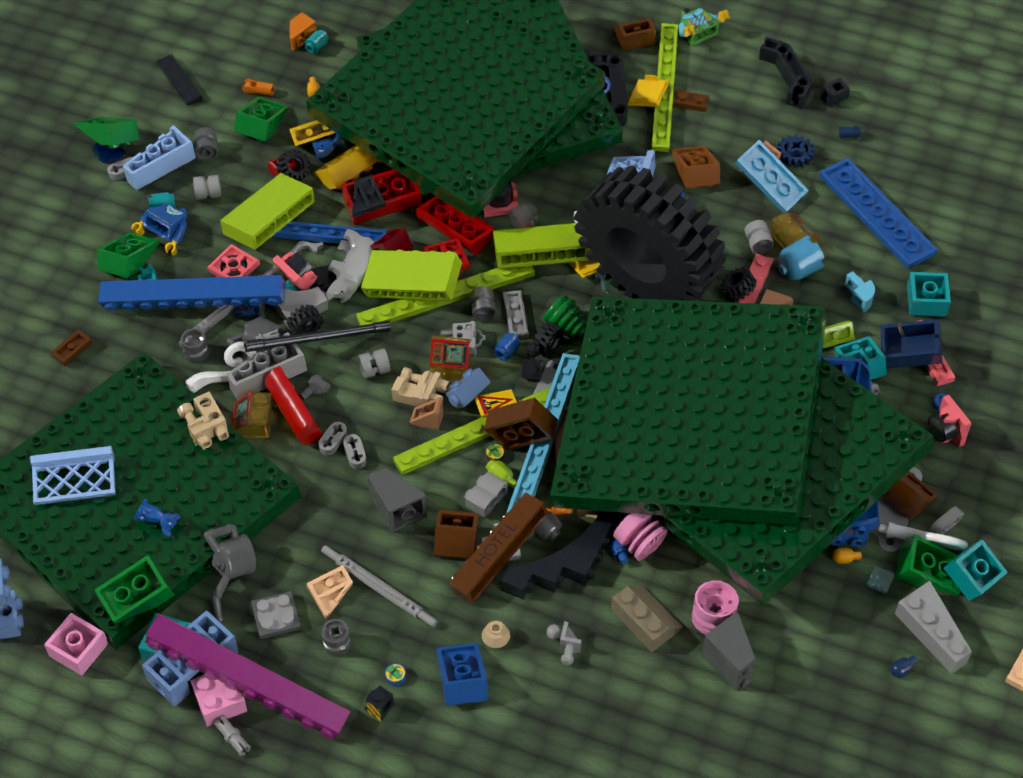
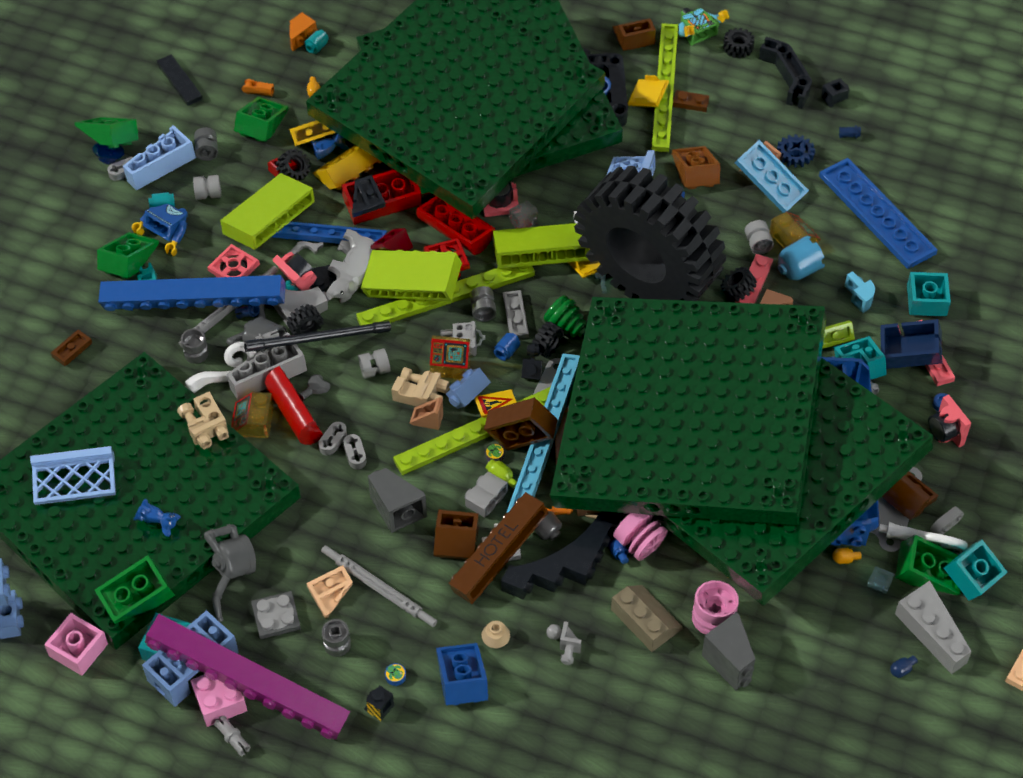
none -> black tyre [723,28,755,59]

